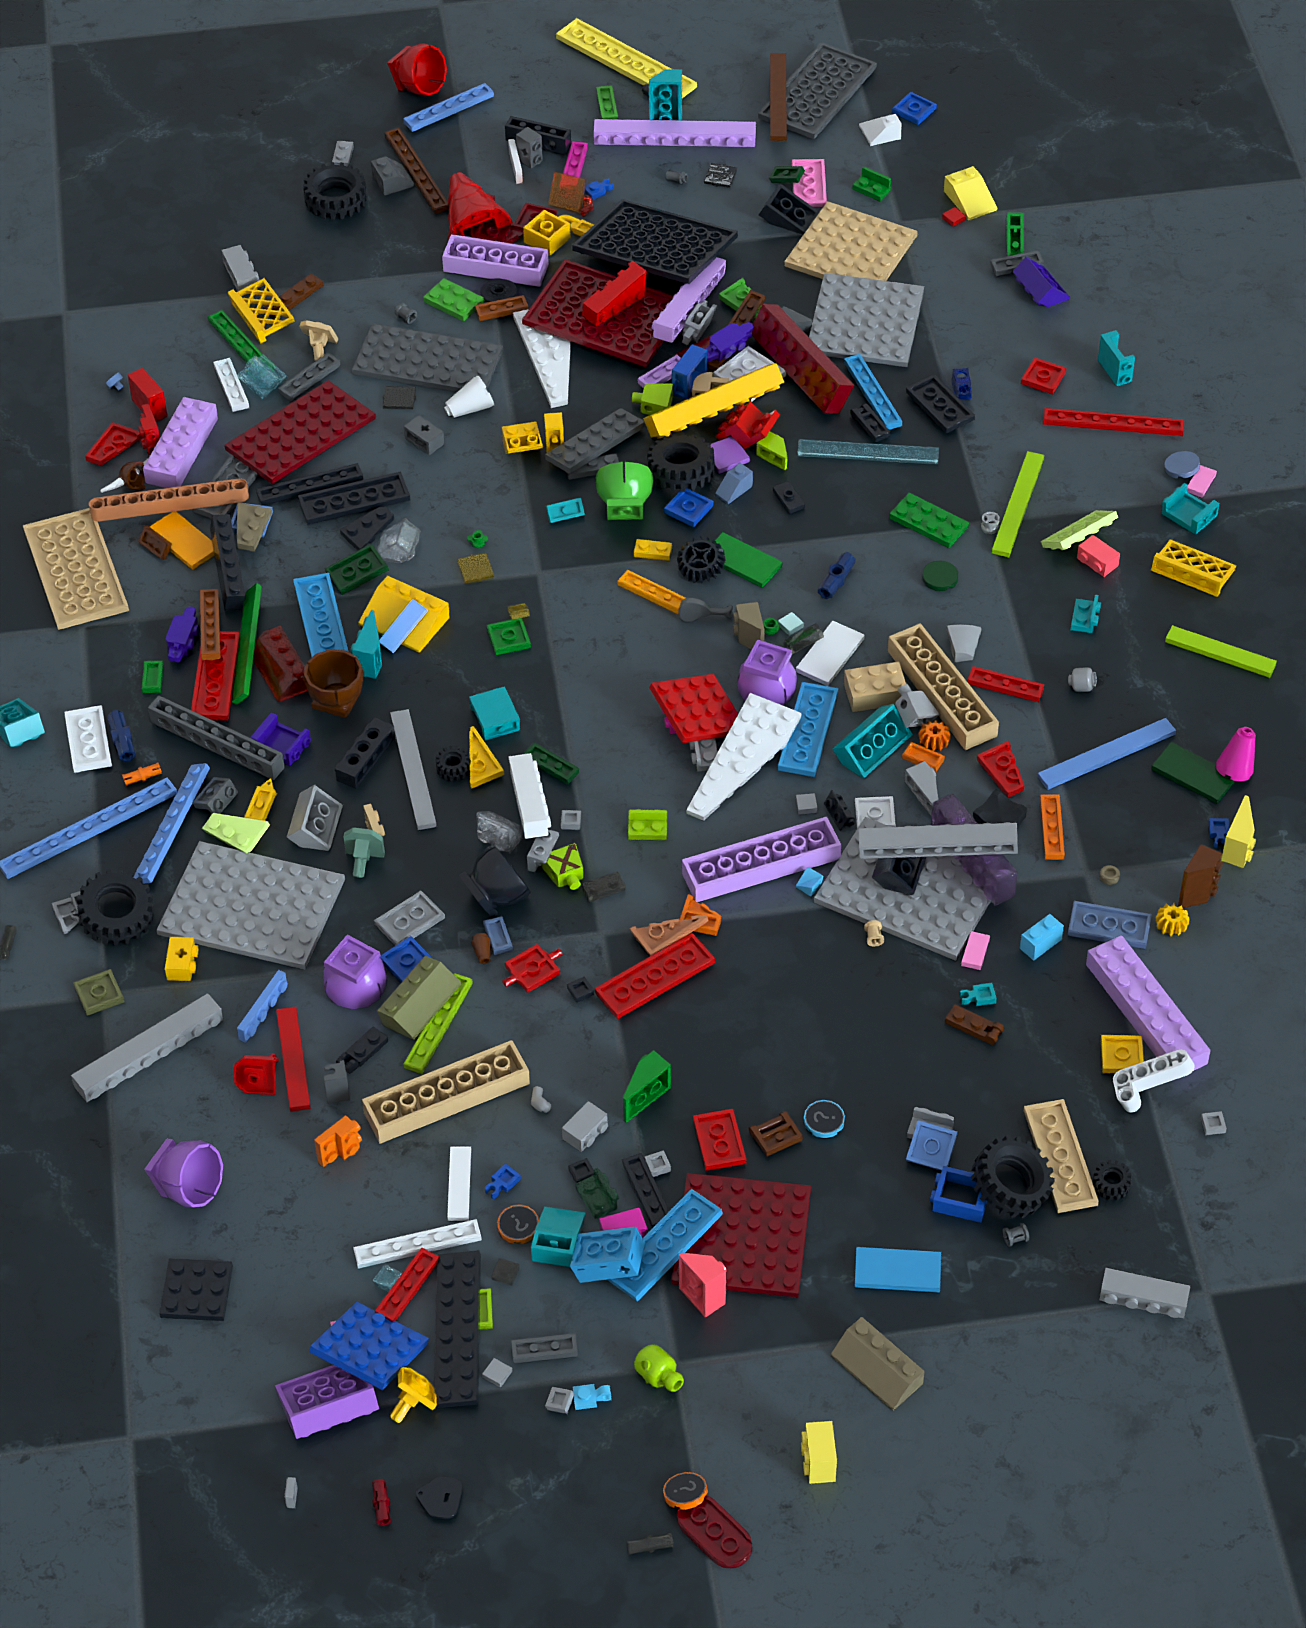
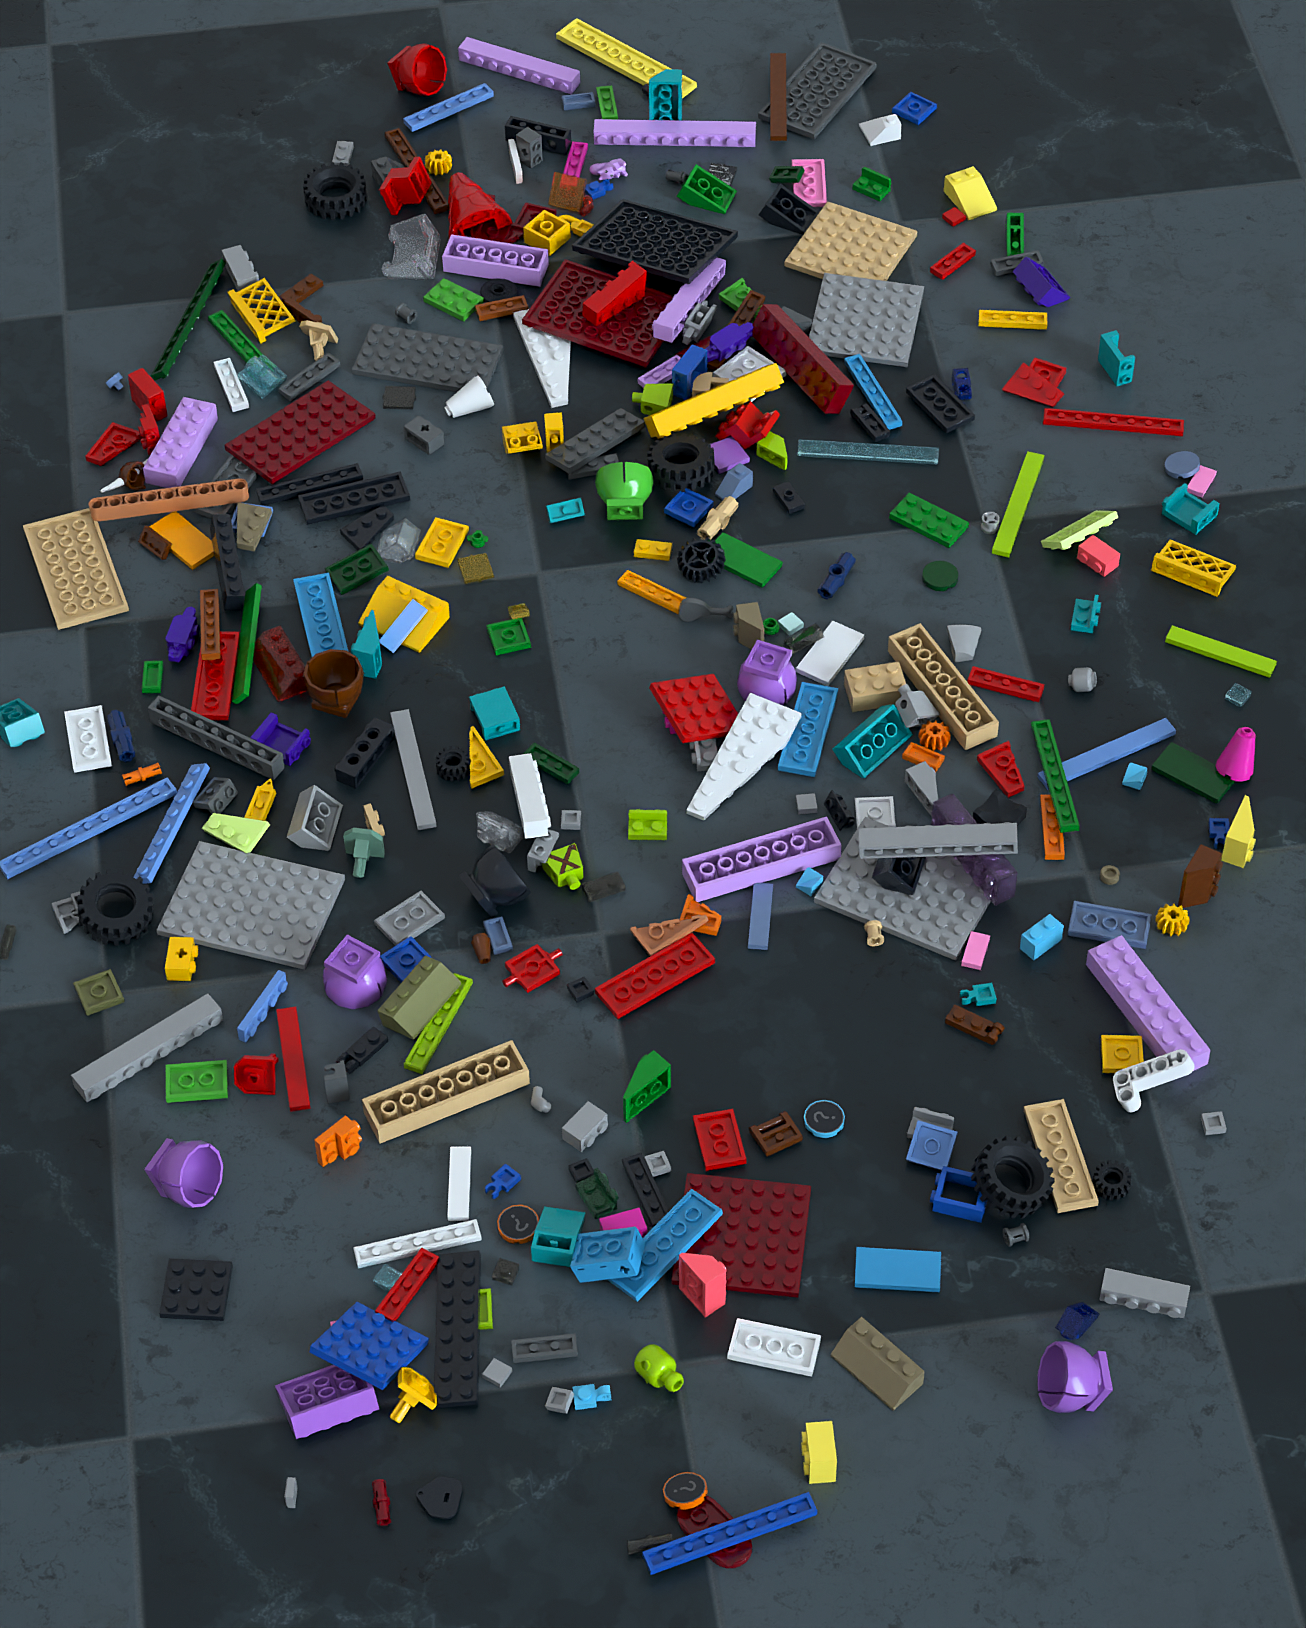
none -> dark green plate [151,258,226,380]
none -> bright green plate [166,1060,228,1103]
none -> reddish brown plate [284,298,322,323]
none -> red bracket [379,157,432,215]
none -> clear windscreen [382,214,441,280]
none -> yellow plate [415,517,469,568]
none -> yellow gear [425,149,452,176]
none -> lavender brick [458,37,580,95]
none -> sand blue tile [561,92,596,110]
none -> lavender animal [589,159,628,180]
none -> blue plate [642,1492,817,1575]
none -> green slope [676,164,737,214]
none -> tan piece [698,496,738,541]
none -> white plate [727,1318,821,1377]
none -> sand blue tile [748,883,773,950]
none -> red plate [930,243,976,280]
none -> yellow plate [979,310,1047,329]
none -> red wing [1002,362,1064,408]
none -> green tile [1031,719,1080,833]
none -> medium lavender plate [1037,1341,1113,1413]
none -> clear blue slope [1055,1302,1100,1340]
none -> medium azure slope [1122,763,1148,790]
none -> clear light blue tile [1225,683,1252,707]

